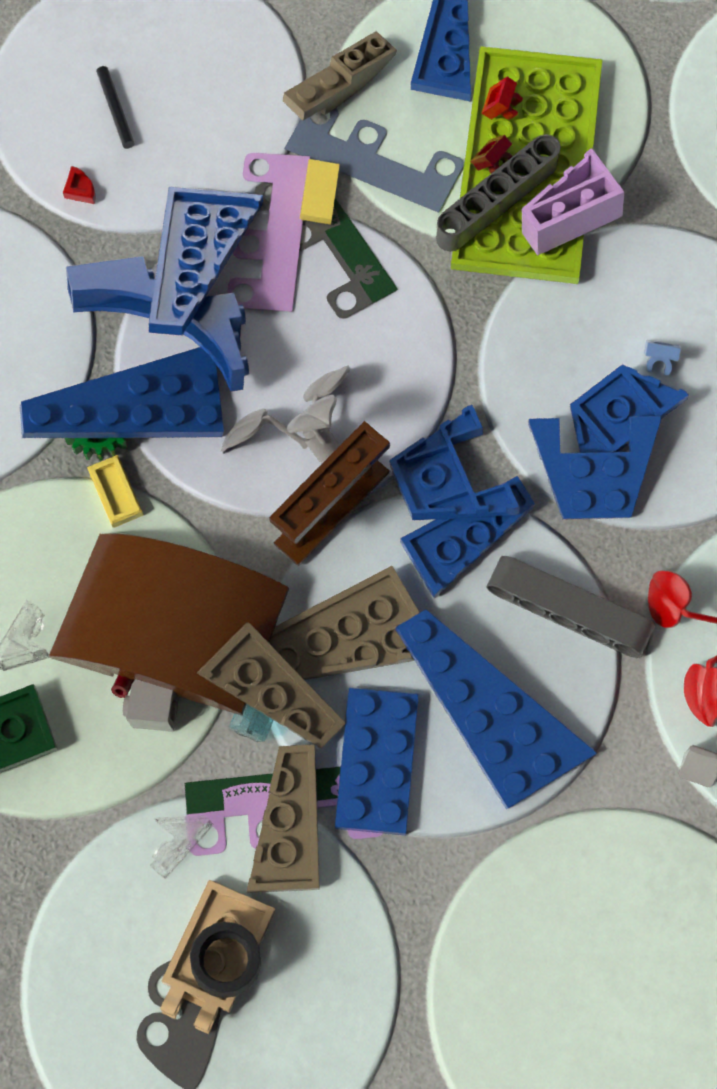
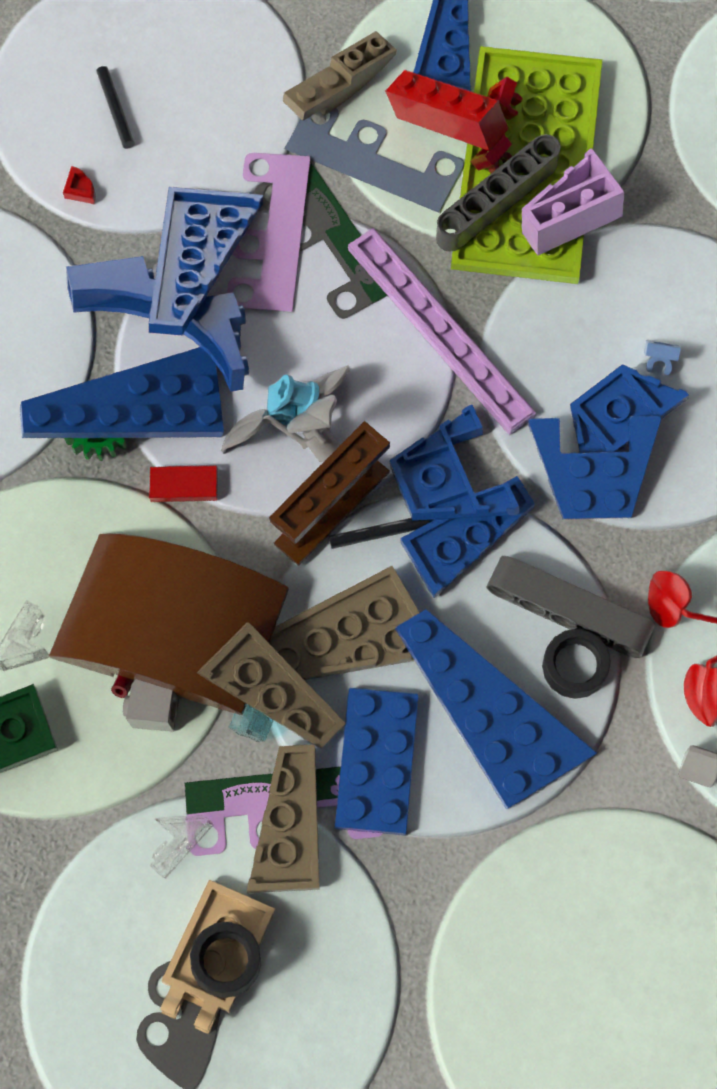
light yellow tile [87,455,144,528] -> none
light yellow tile [299,159,340,225] -> none
none -> red tile [149,465,218,502]
none -> medium azure piece [267,375,319,425]
none -> black bar [329,518,430,549]
none -> lavender tile [348,228,536,435]
none -> red brick [385,70,508,151]
none -> black tyre [542,629,611,699]

